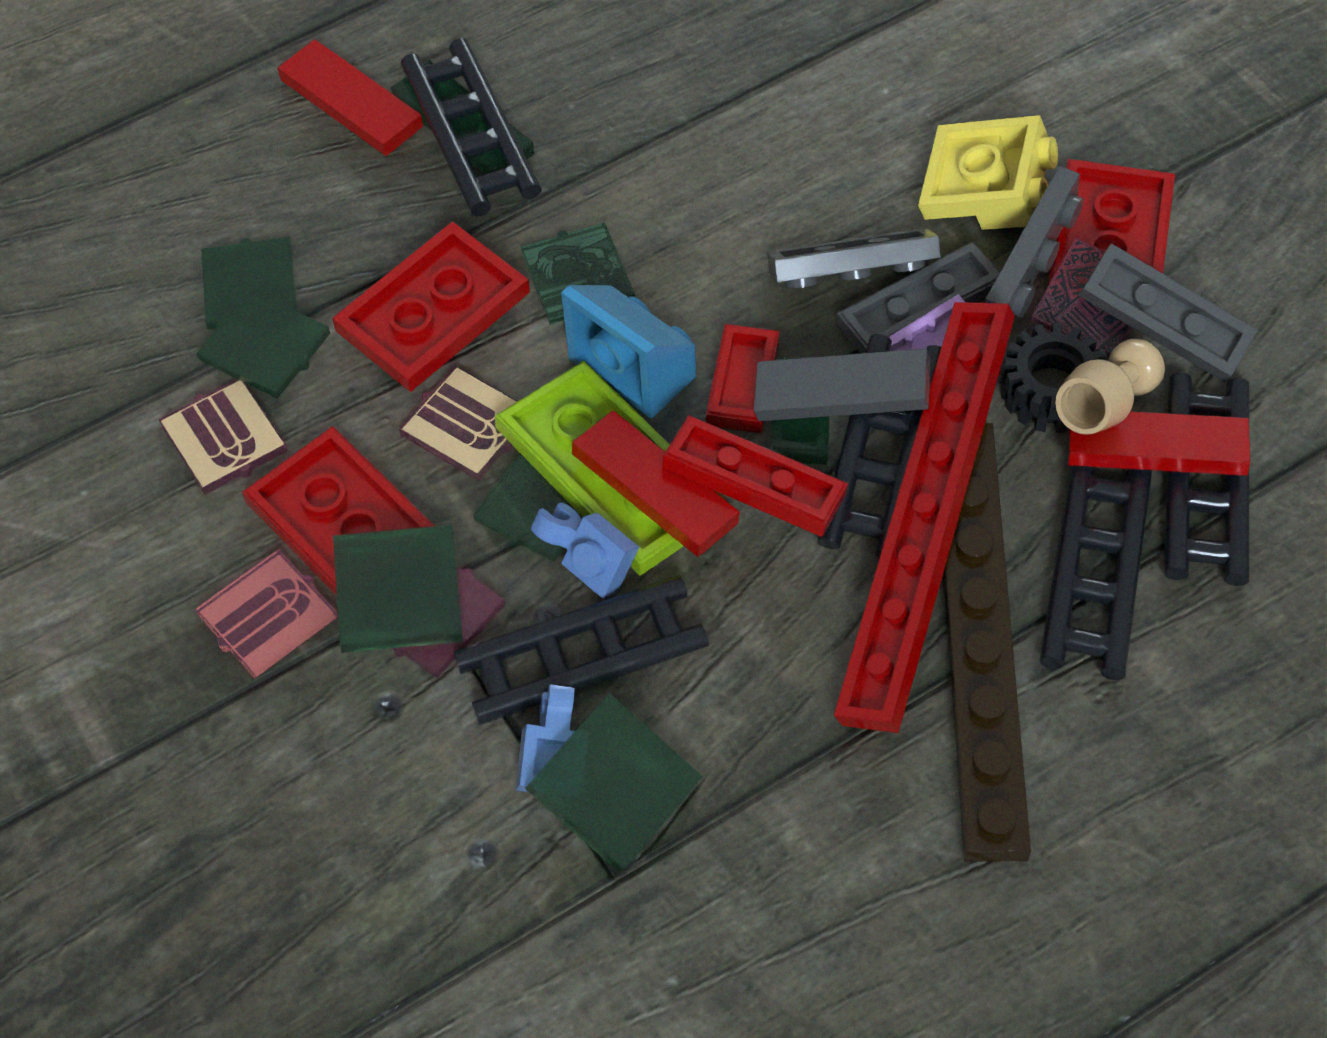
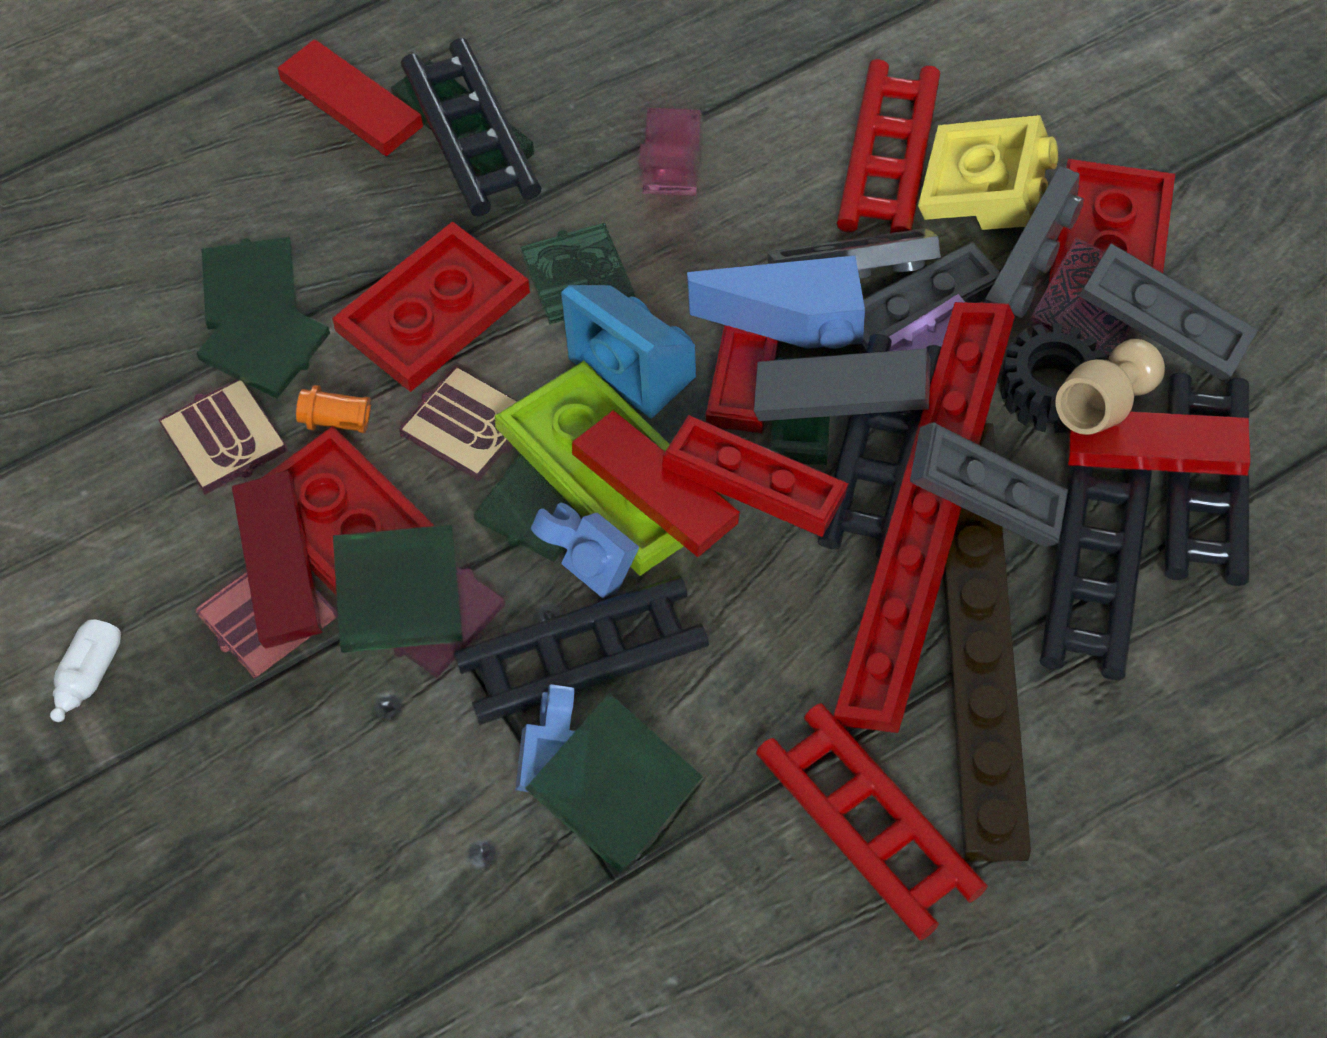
none -> white piece [50,619,121,722]
none -> dark red tile [232,470,323,649]
none -> orange pin [296,385,371,434]
none -> clear pink brick [639,108,704,196]
none -> medium blue slope [687,255,865,349]
none -> red bar [756,703,988,941]
none -> red bar [837,59,940,233]
none -> dark grey tile [910,422,1068,547]

